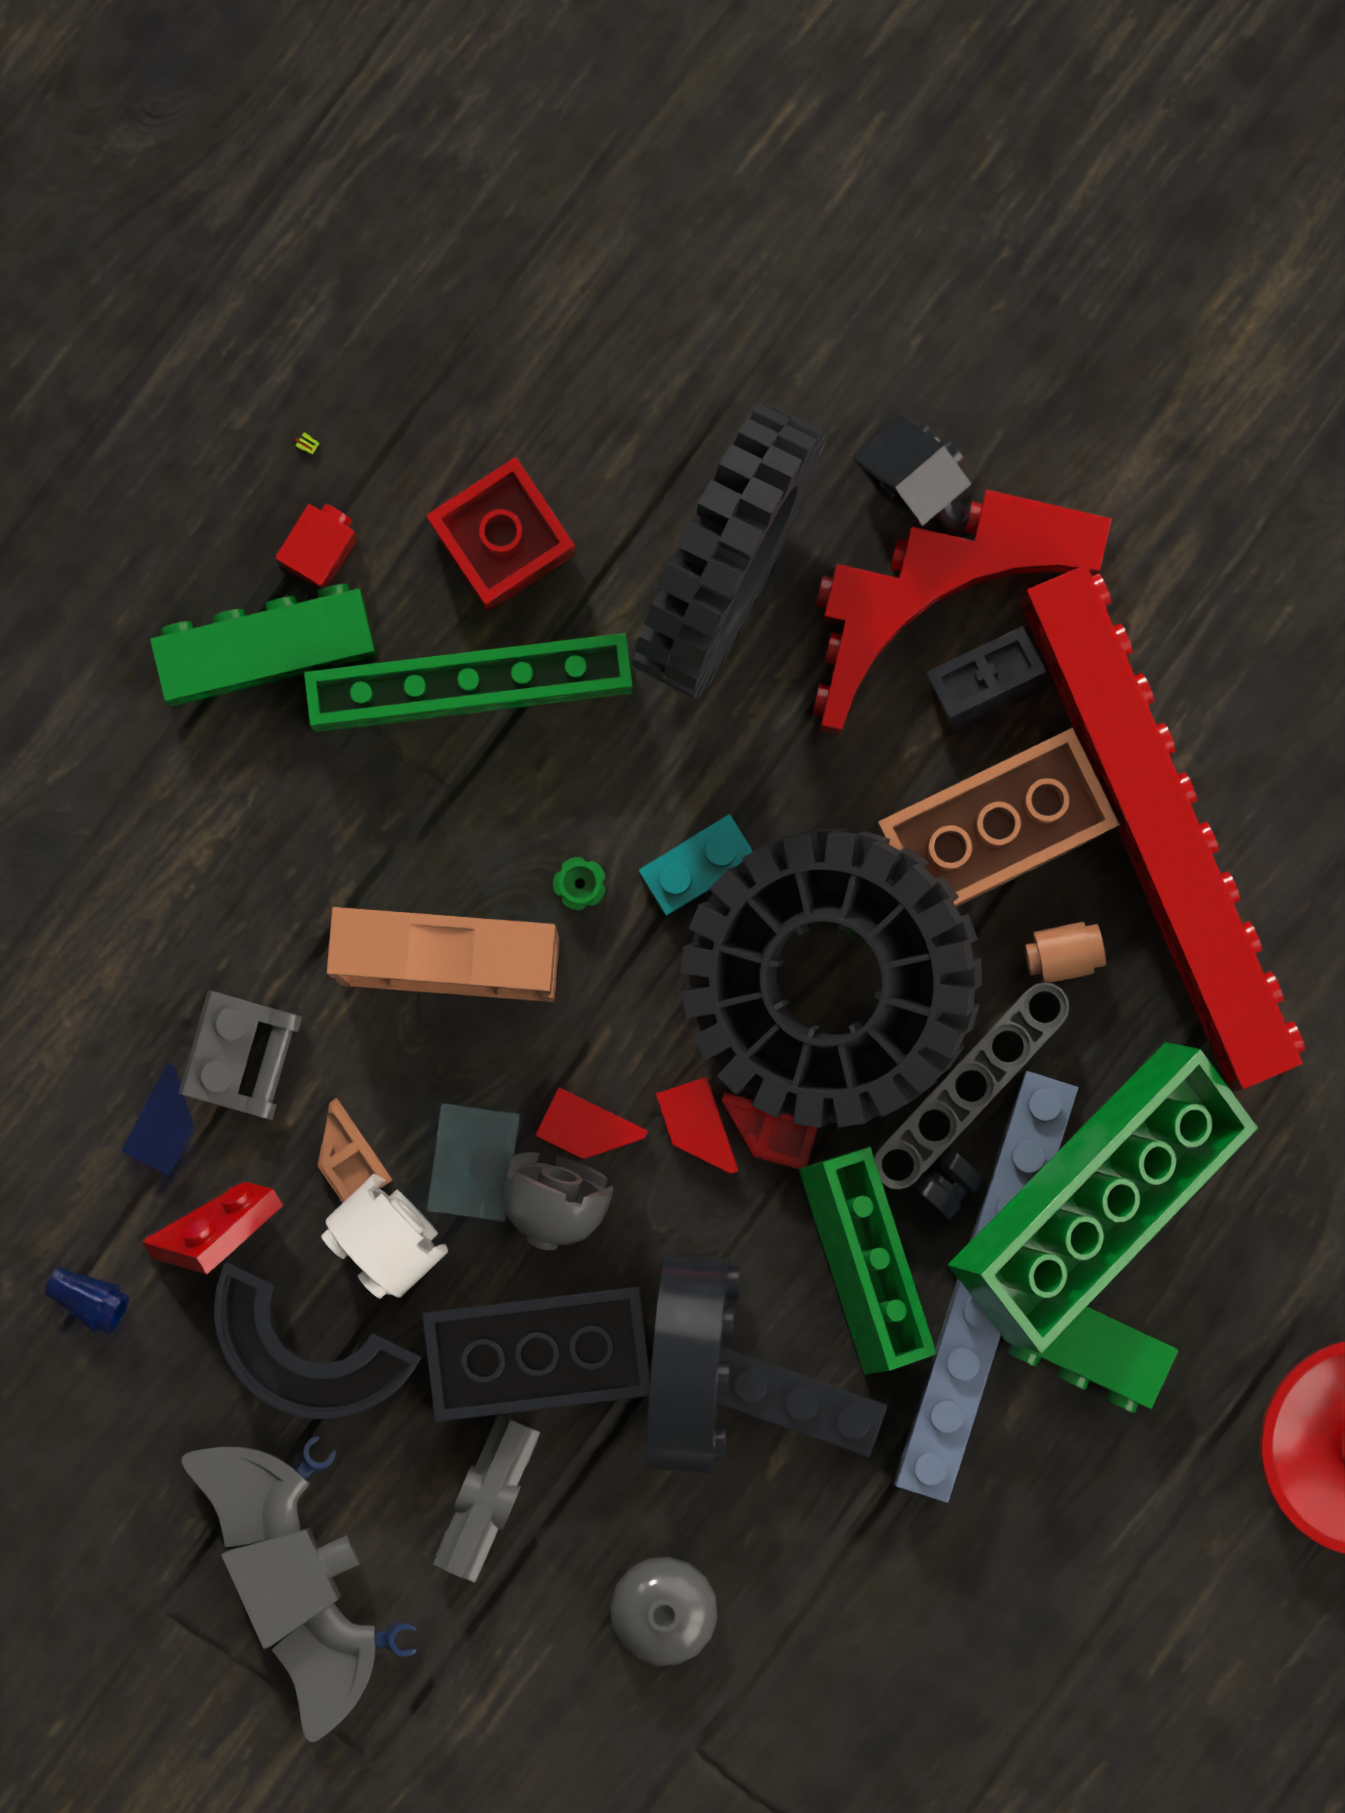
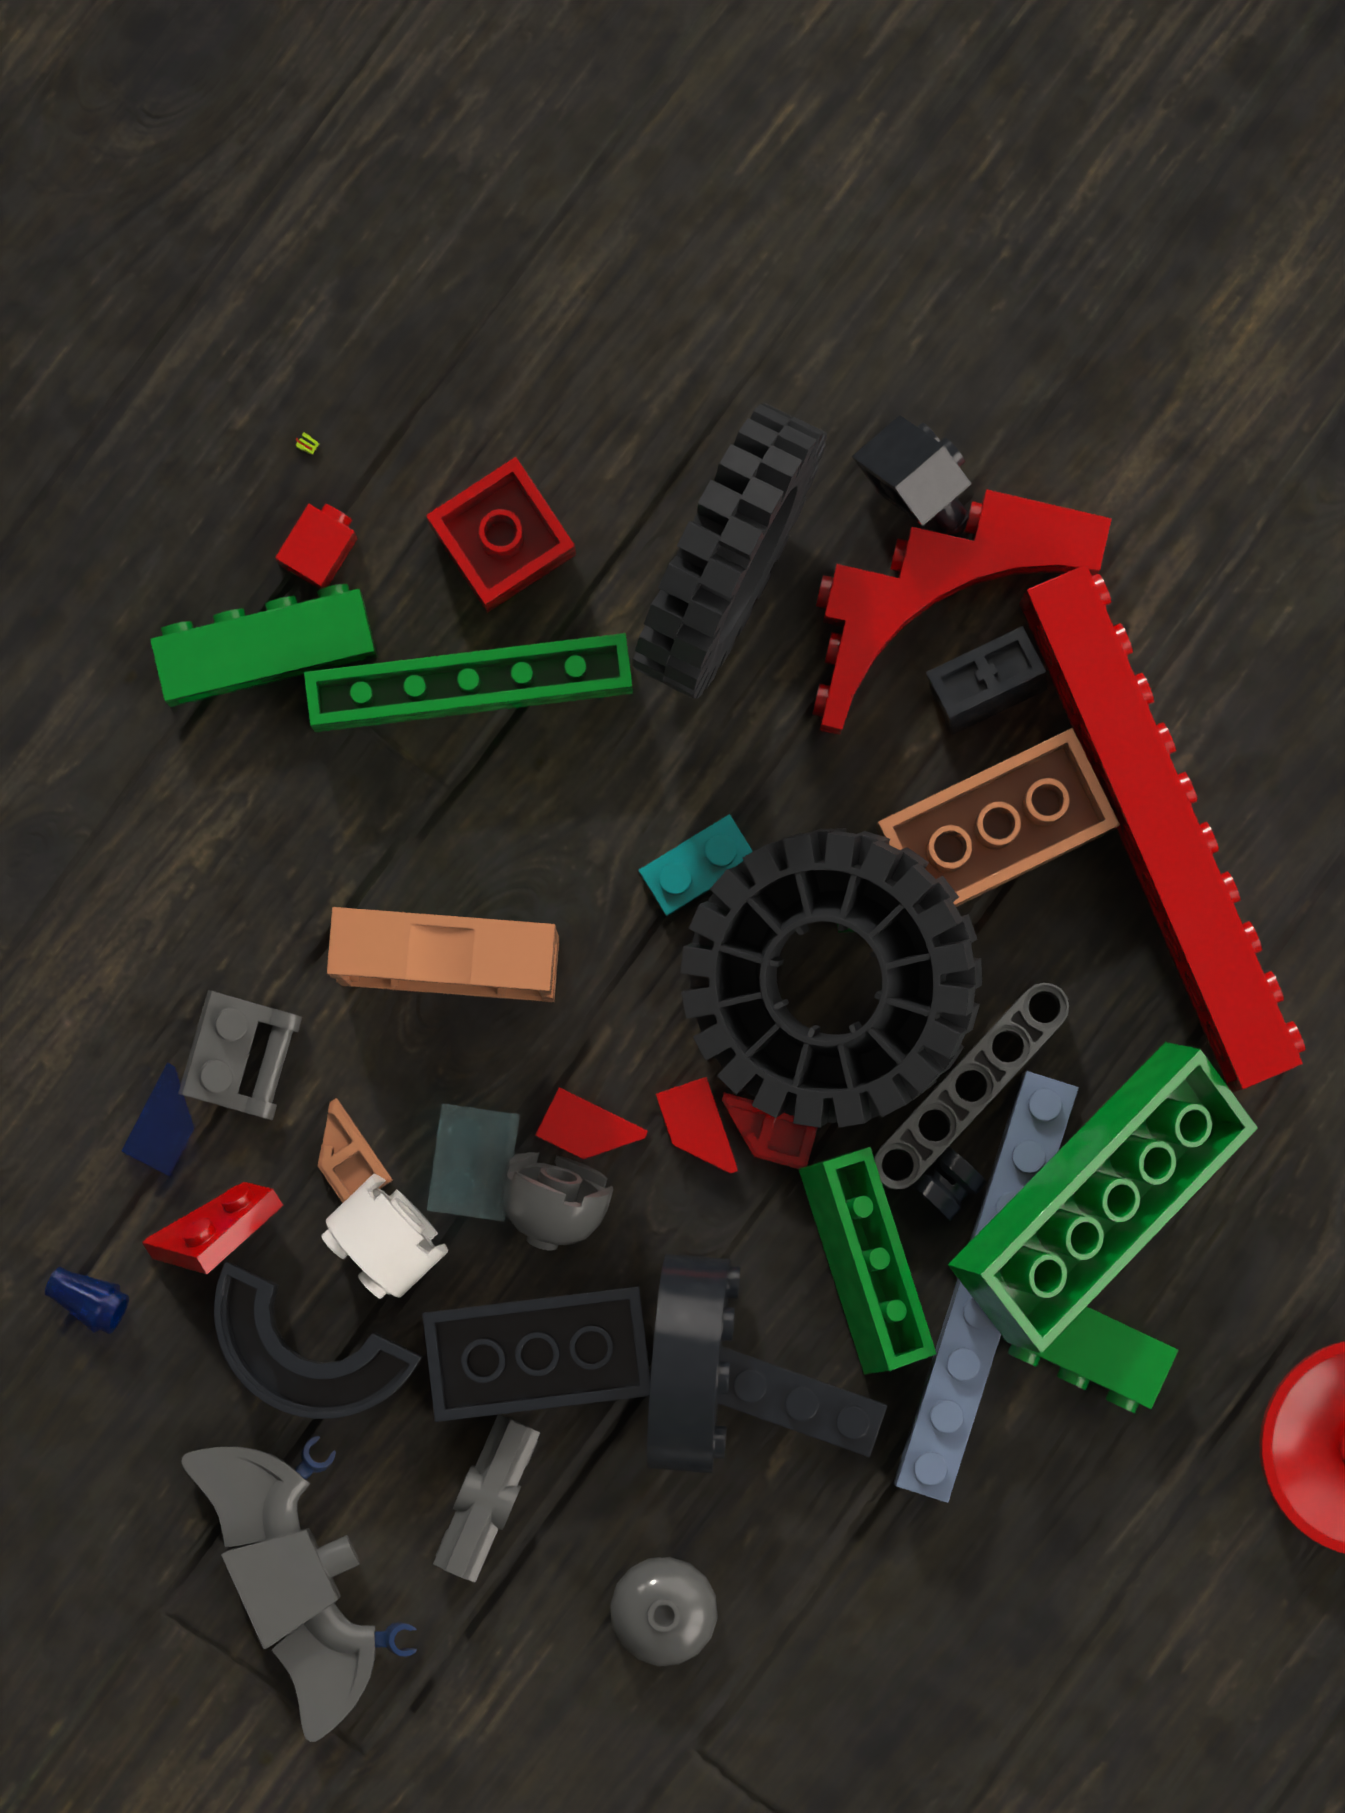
green plate [553,857,605,910] -> none
nougat brick [1024,921,1106,983] -> none

